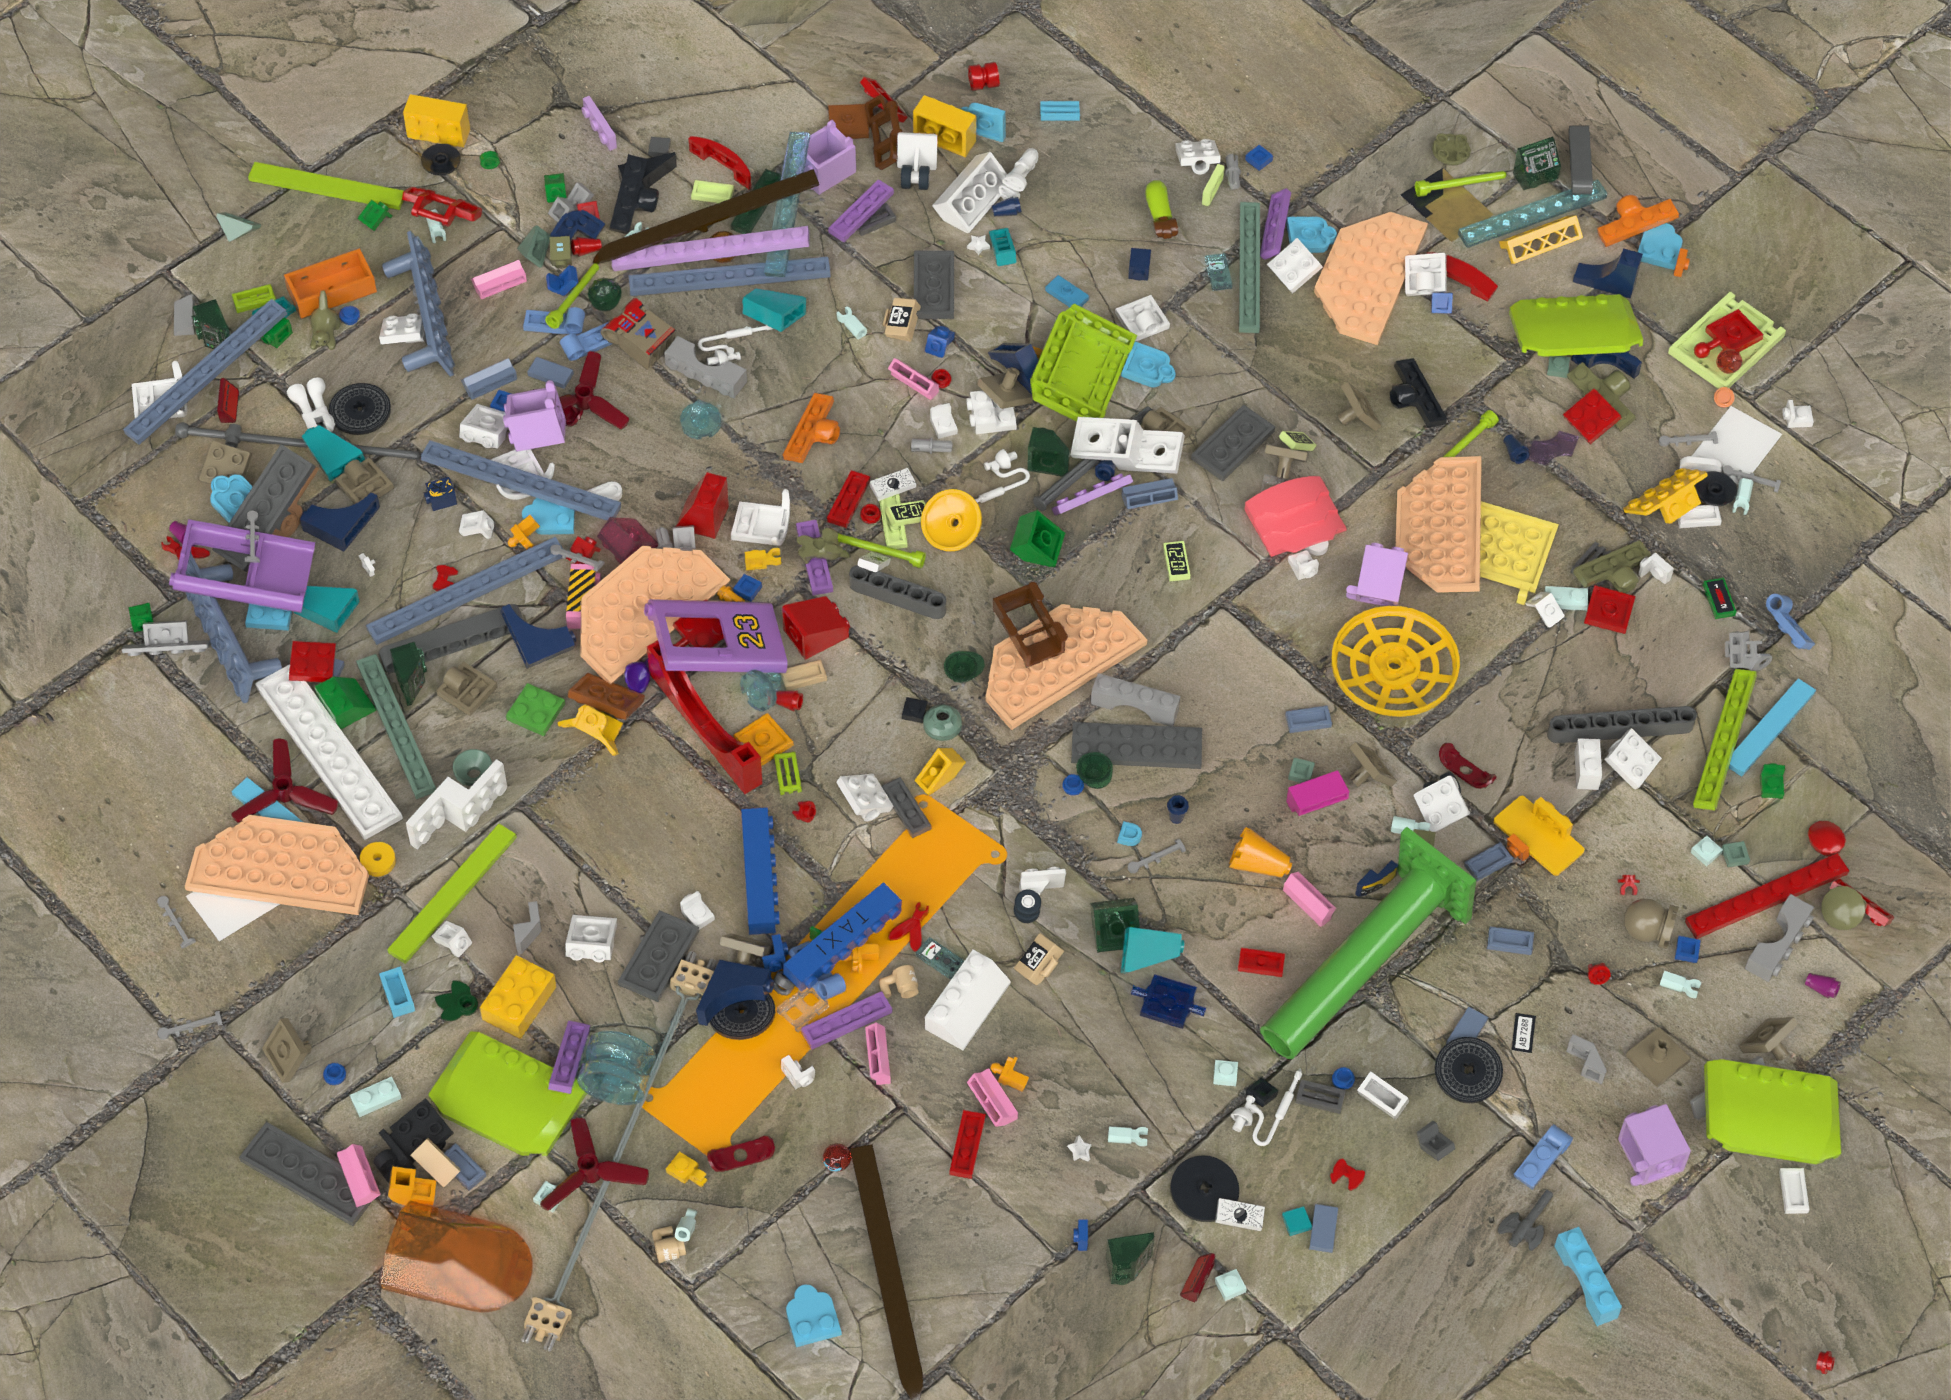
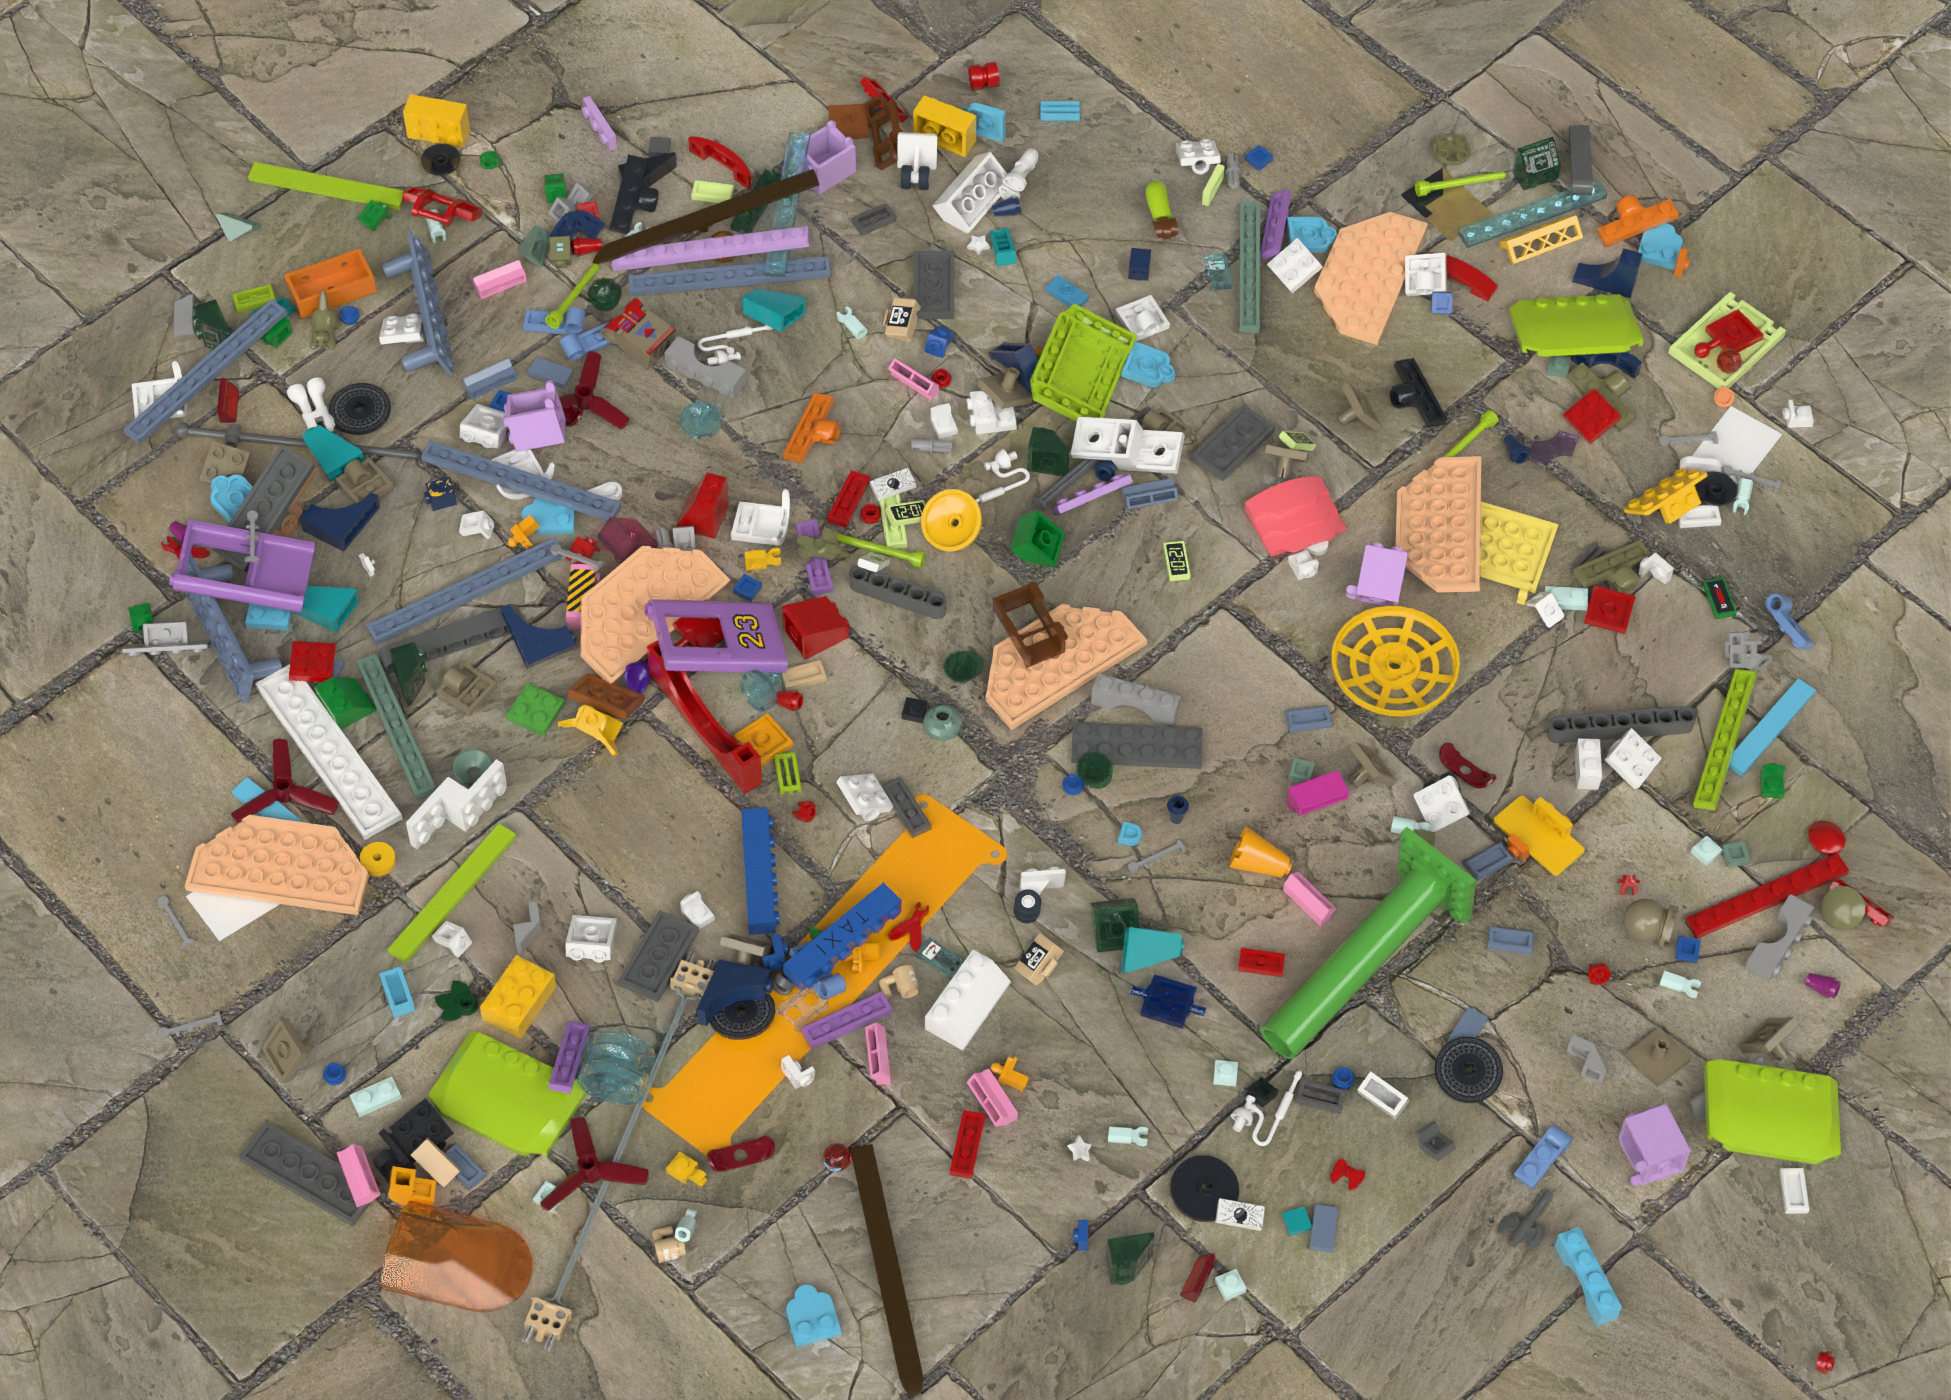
red piece [432,565,458,591] -> none
blue bracket [546,265,578,296] -> none
light orange pin [717,585,745,602] -> none
medium lavender plate [828,179,894,242] -> none
yellow slope [914,748,966,795] -> none
dark blue slope [1355,860,1398,897] -> none
sticker [1512,1013,1536,1053] -> none

